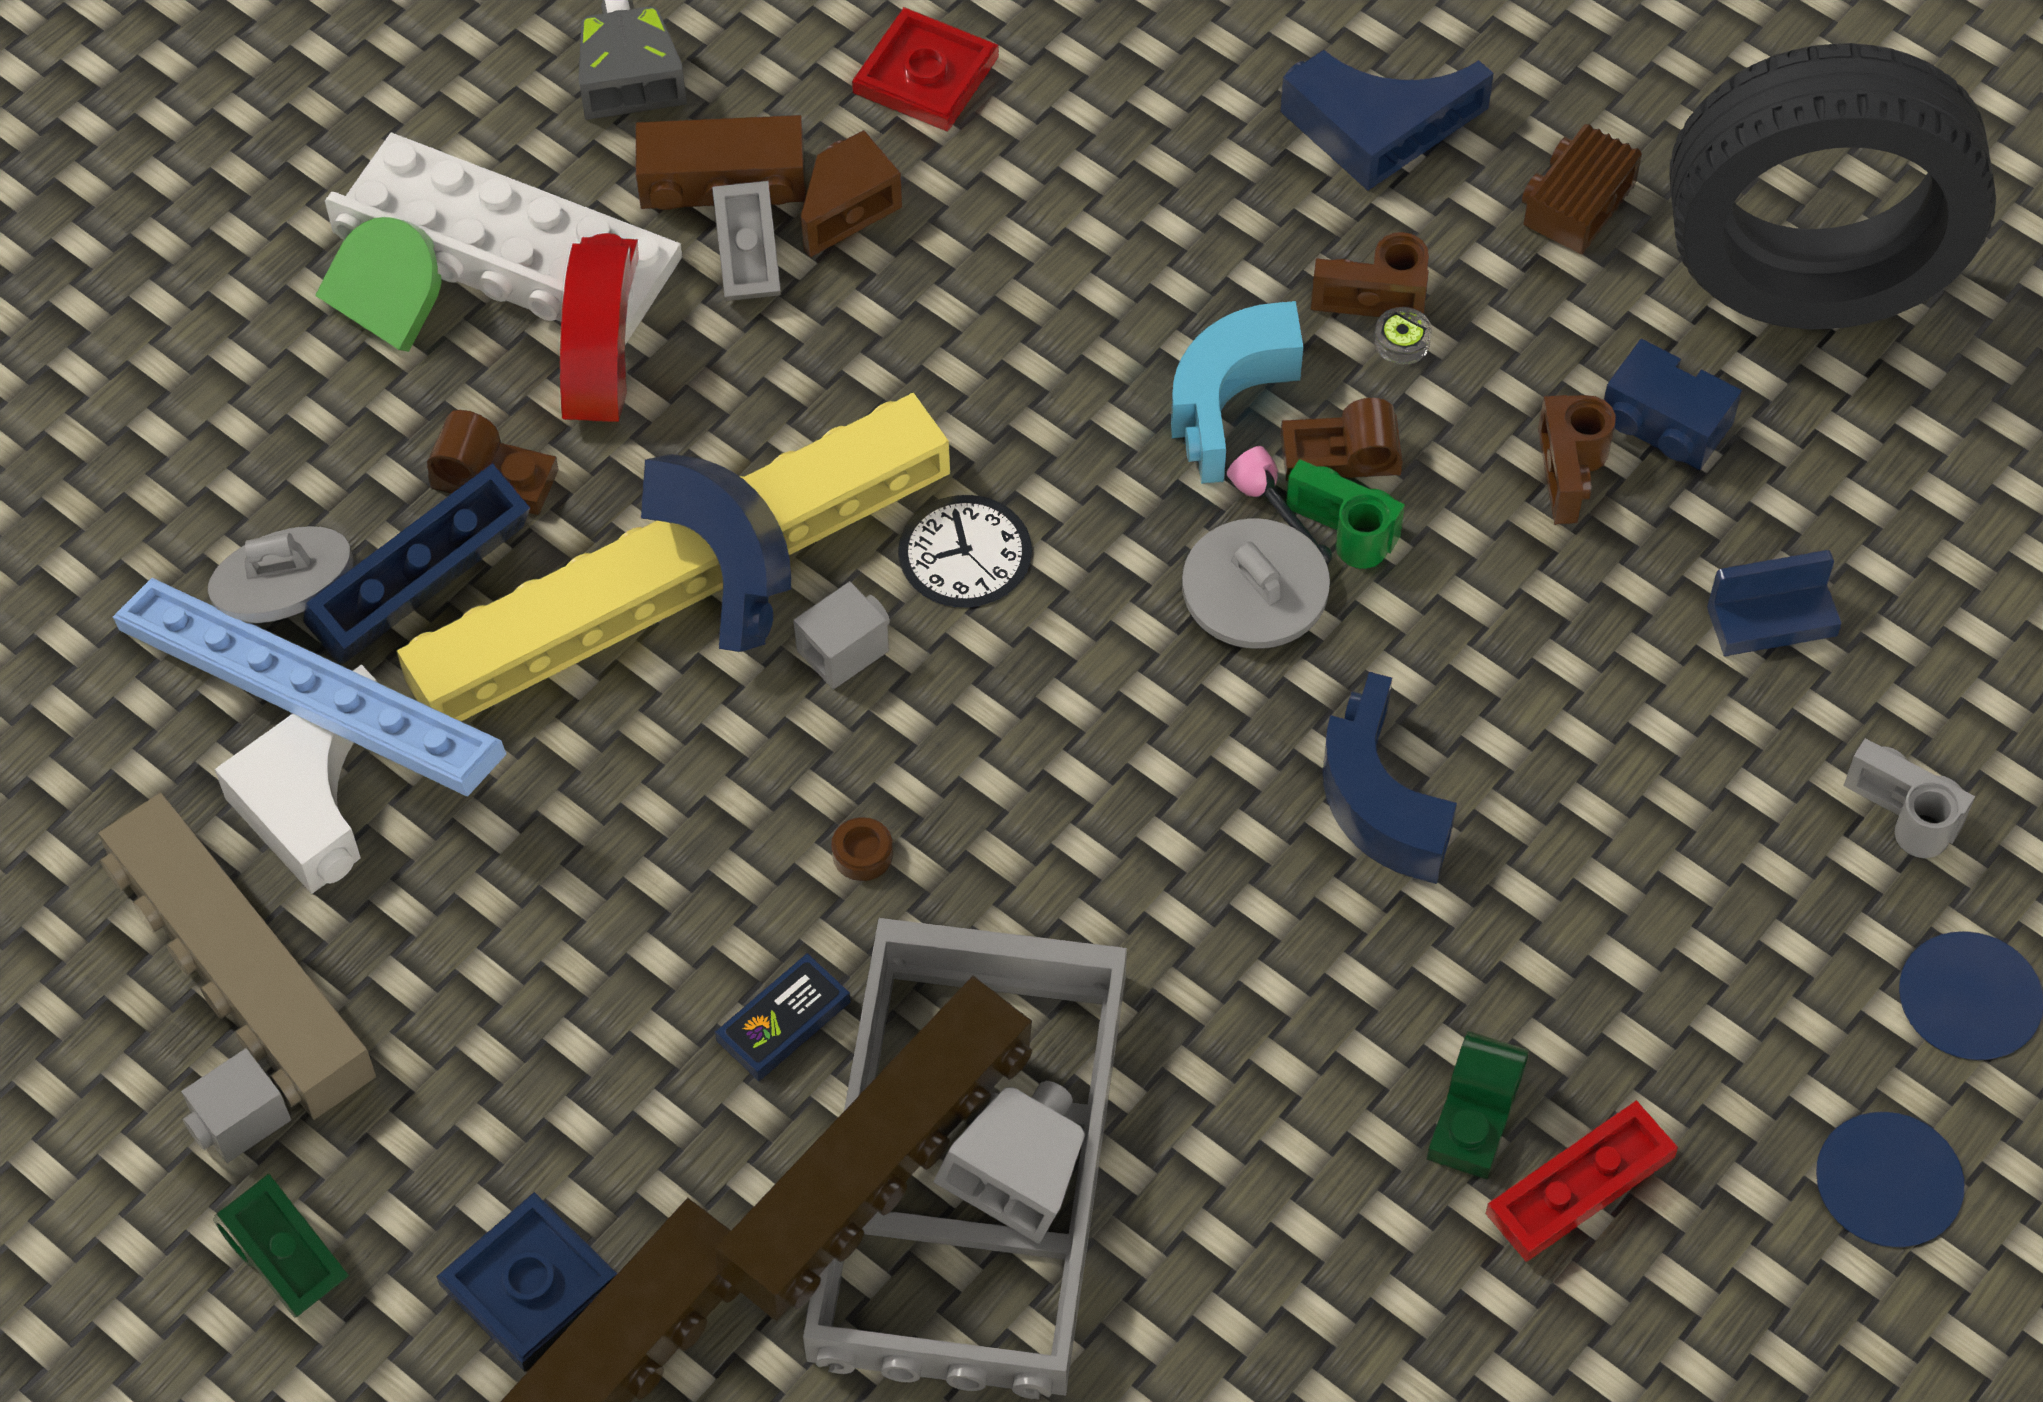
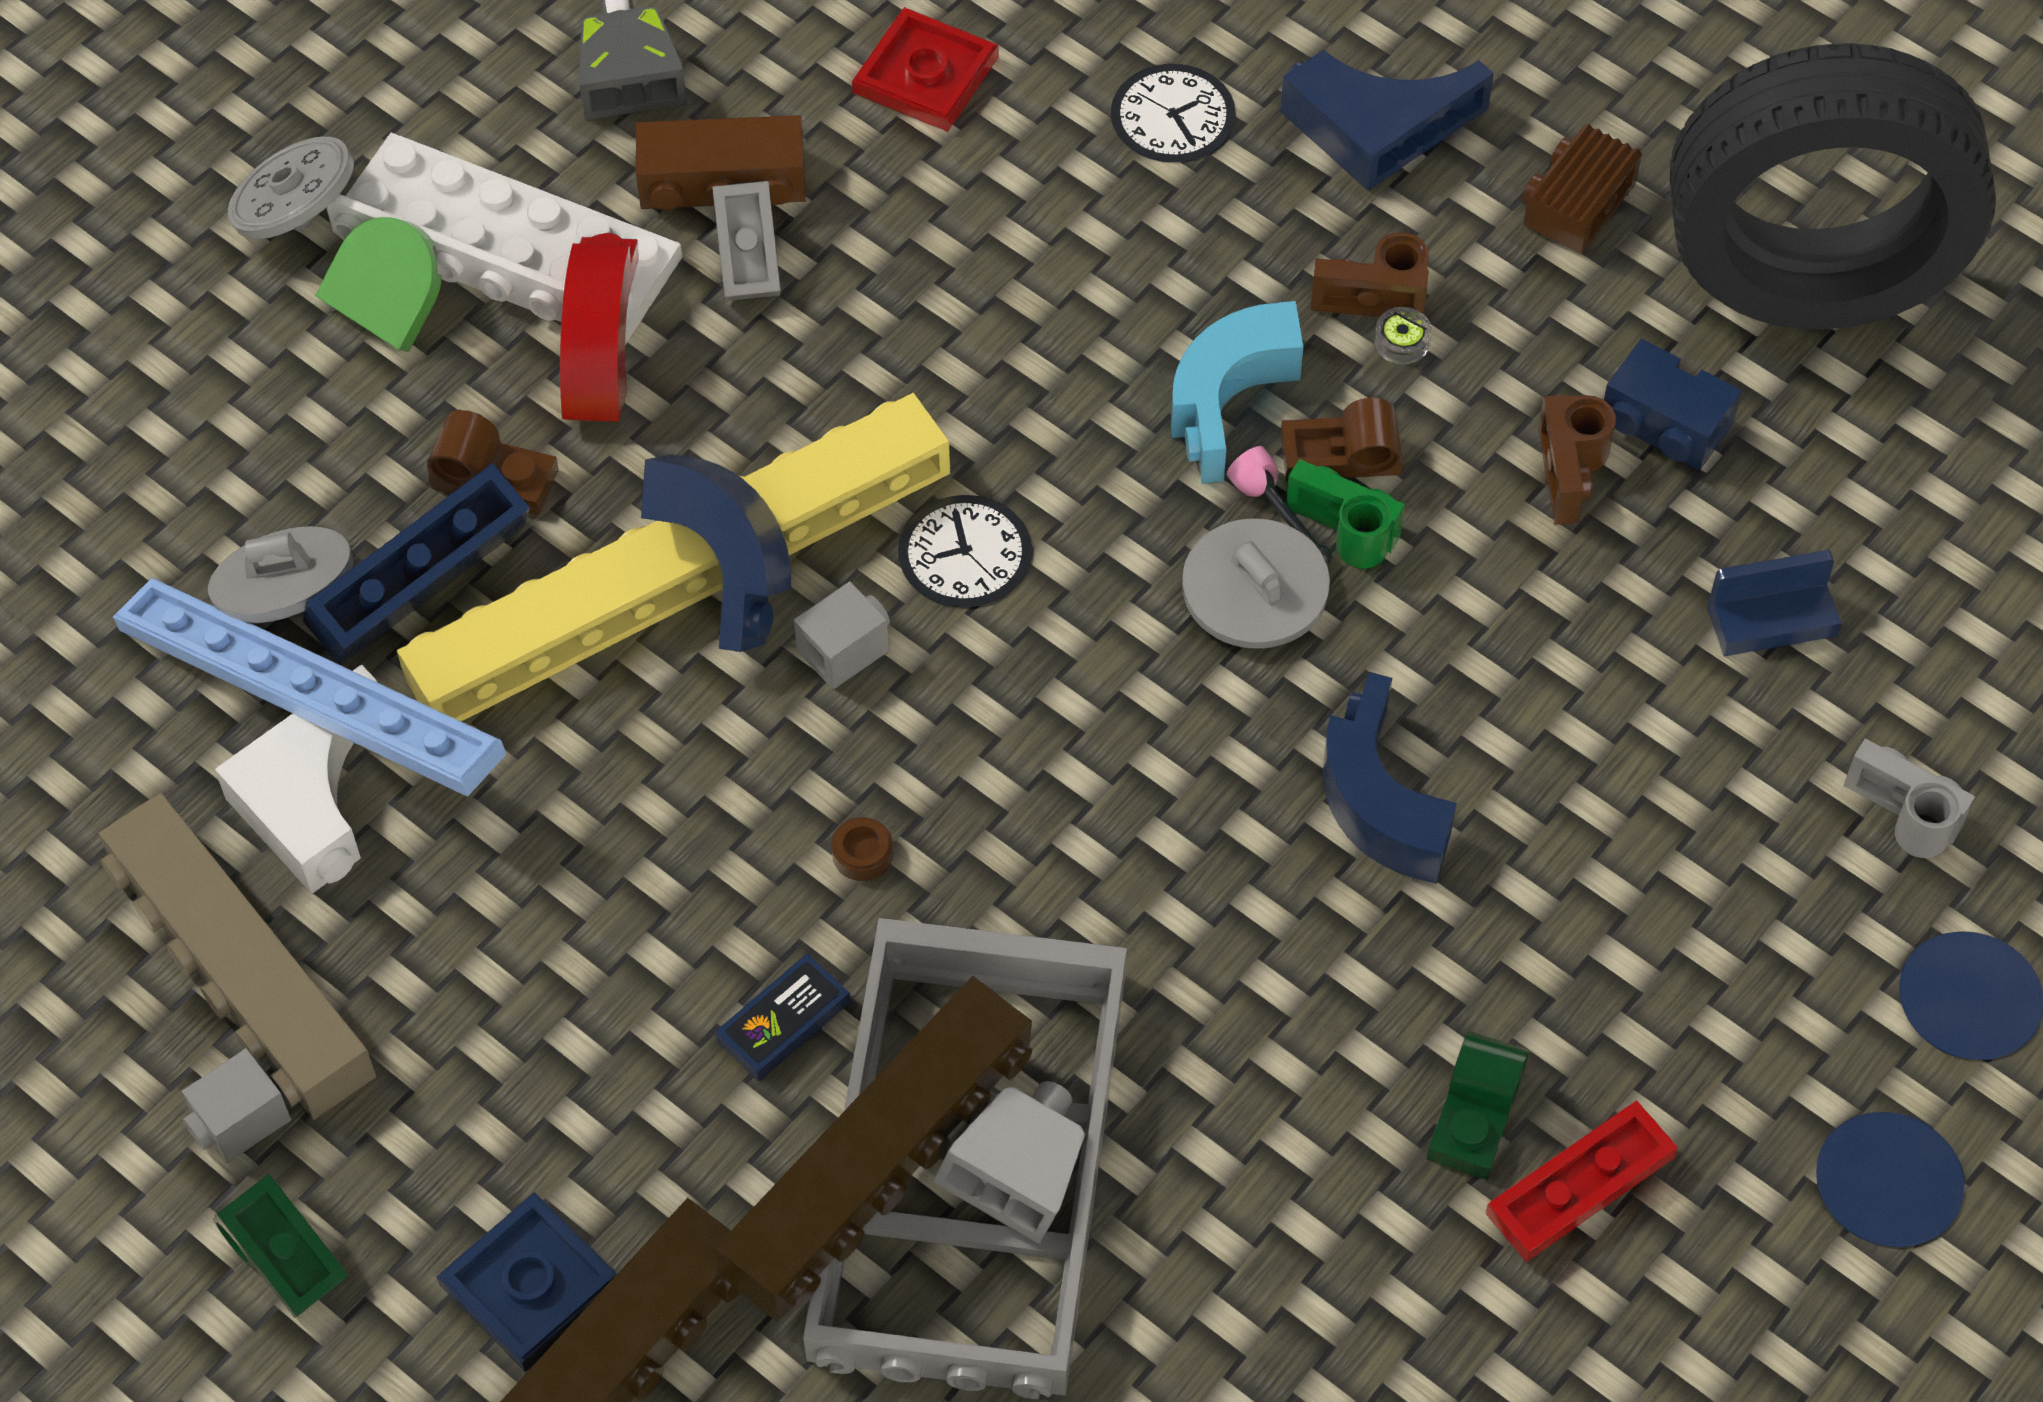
reddish brown slope [801,130,902,257] -> none
none -> light grey shield [227,137,354,239]
none -> sticker [1111,64,1236,162]

